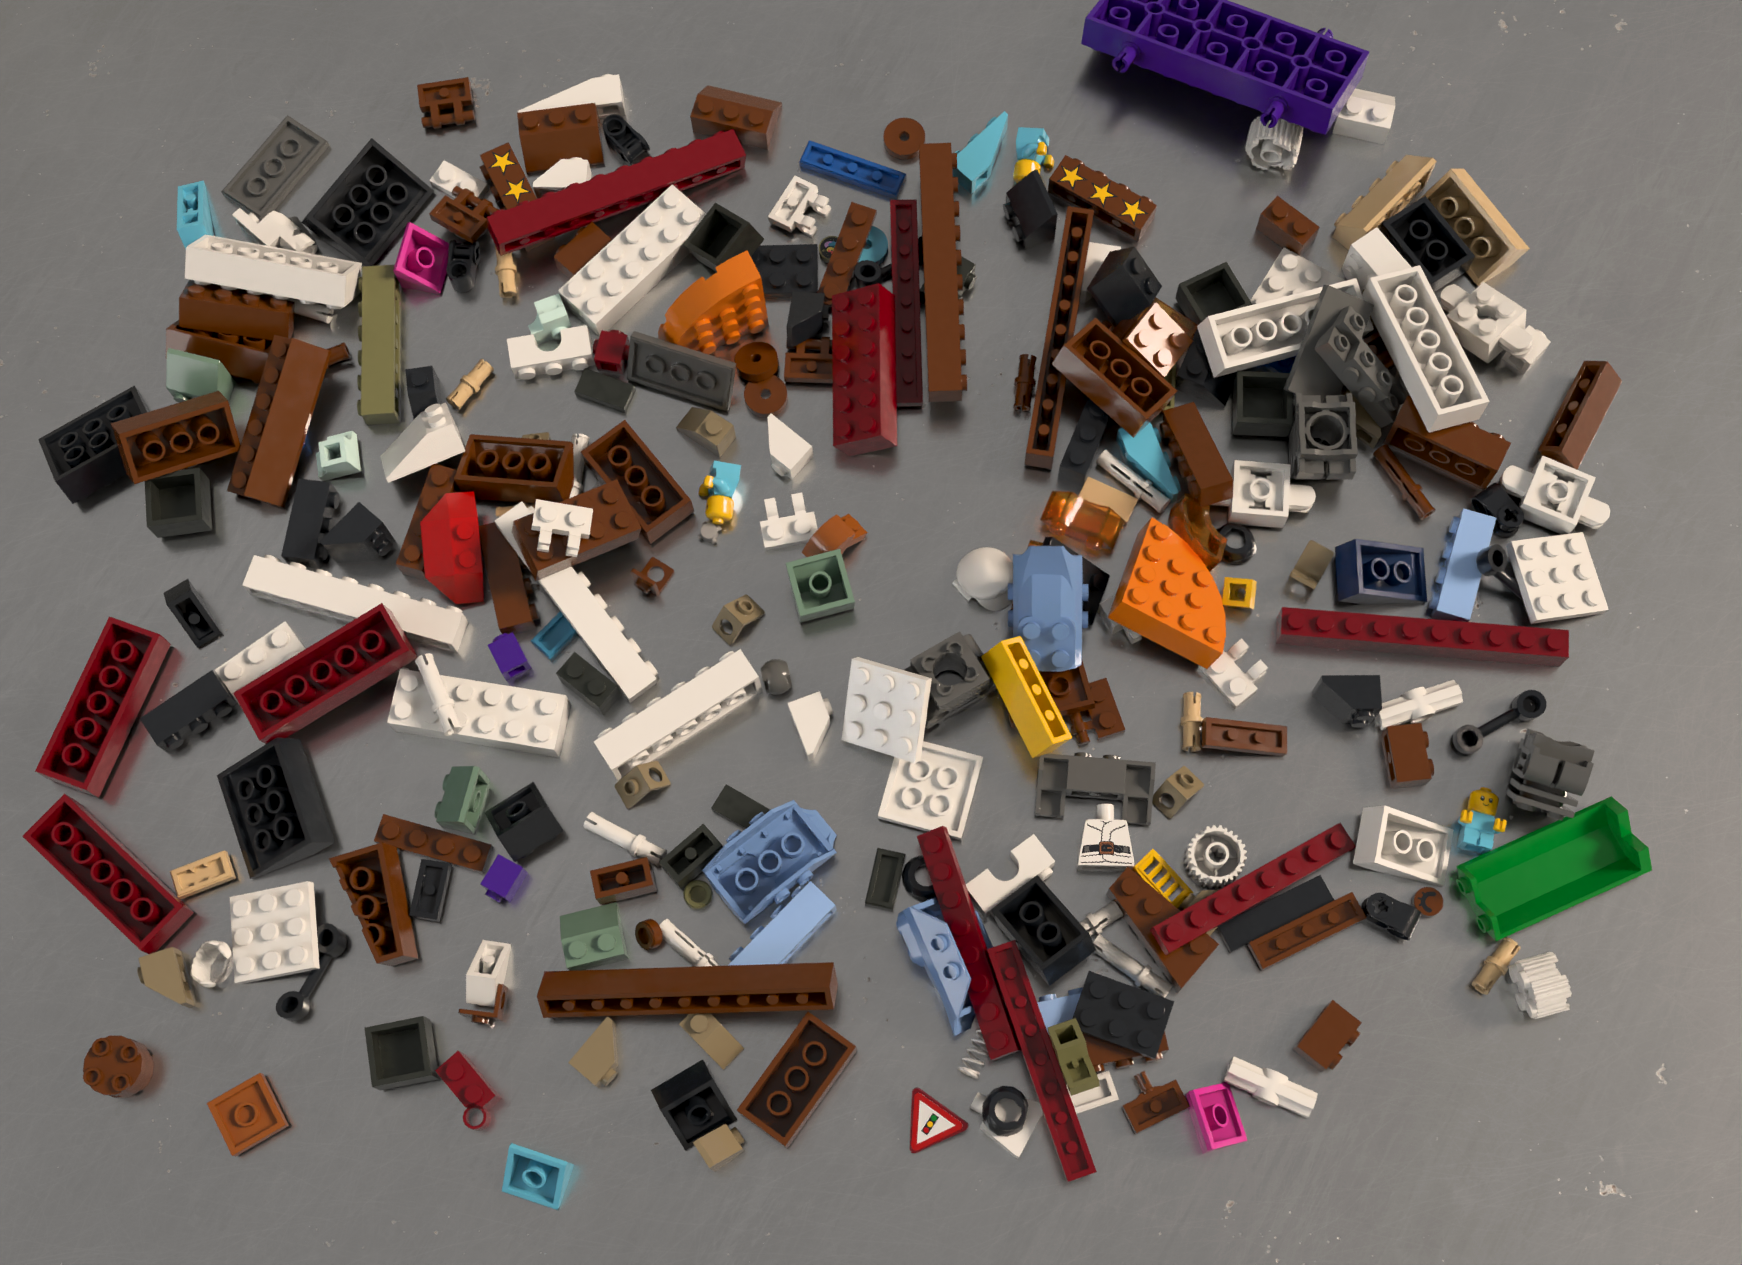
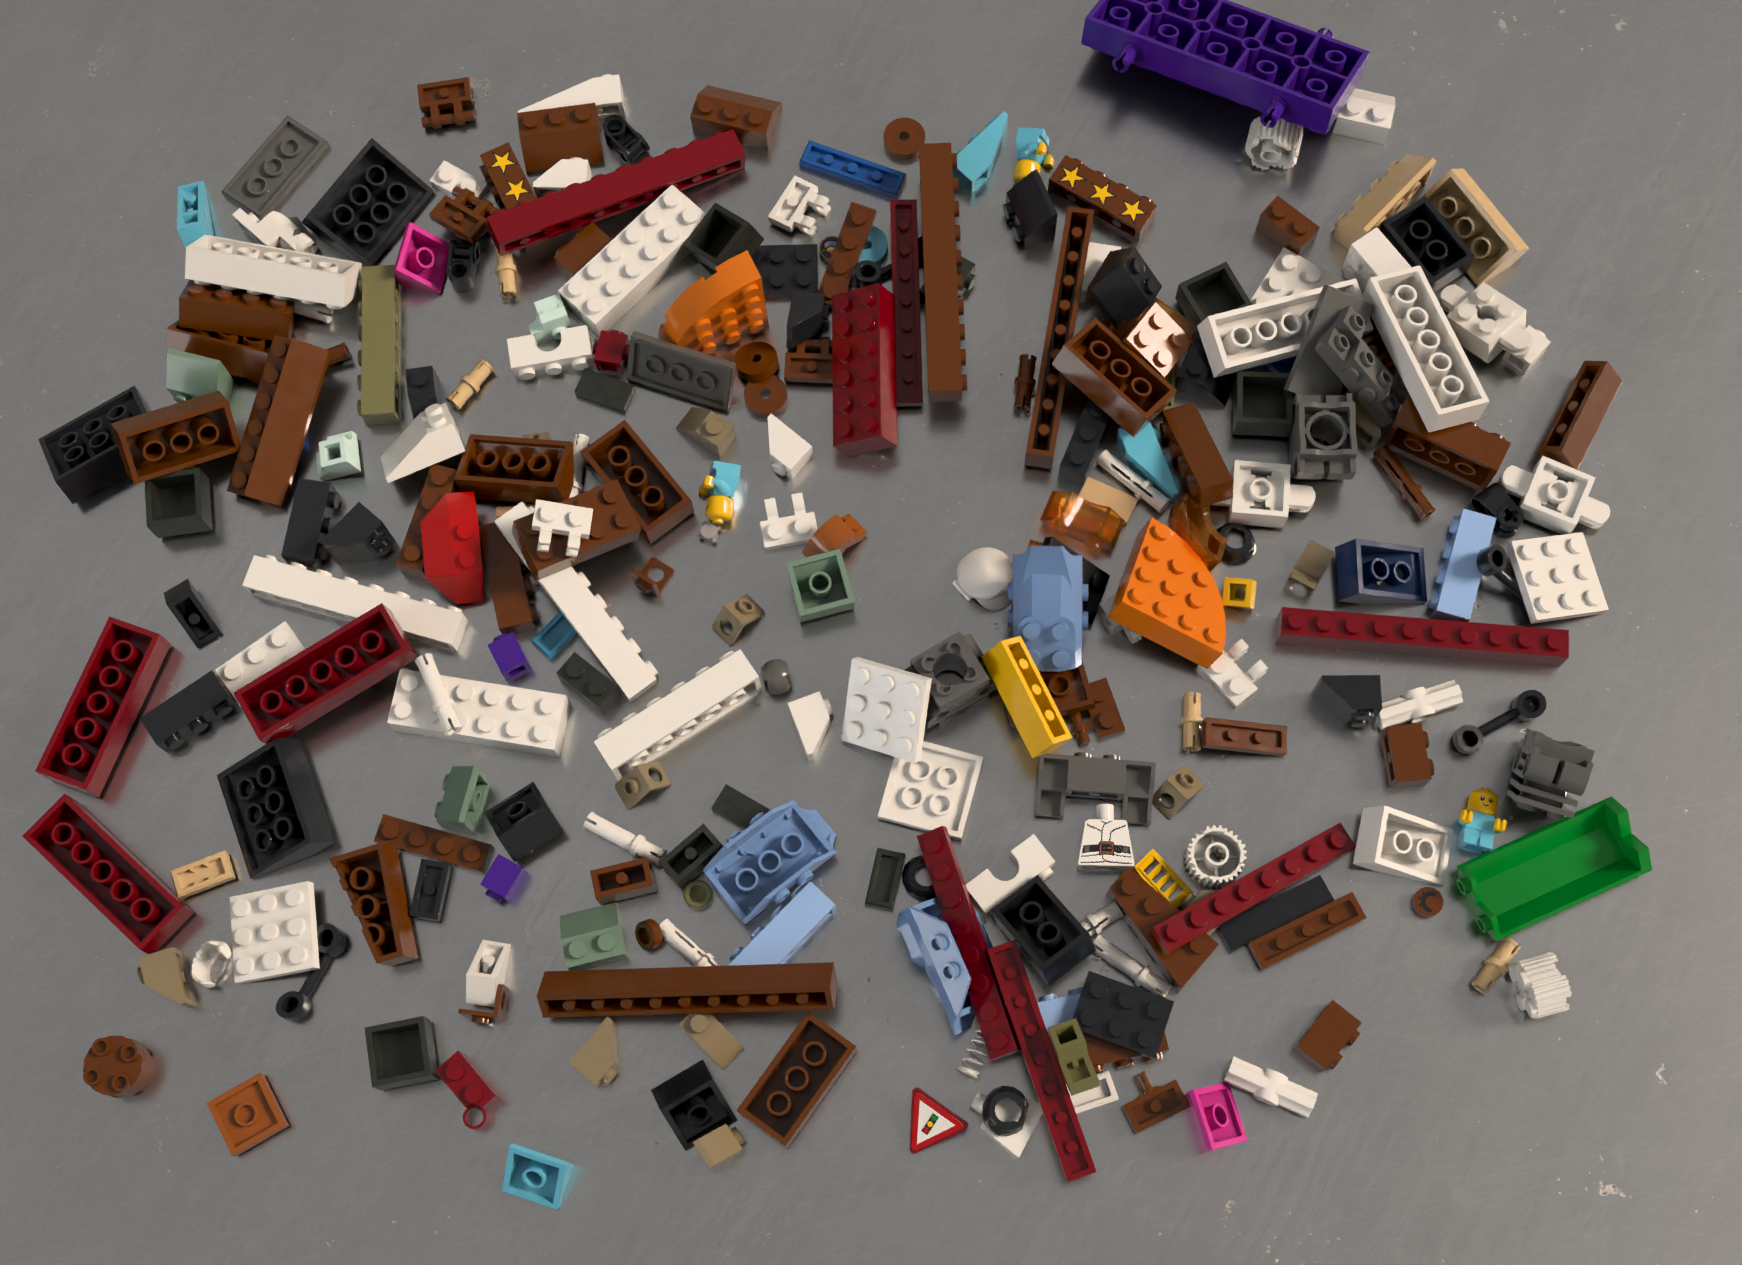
black piece [1361,892,1422,941] -> none

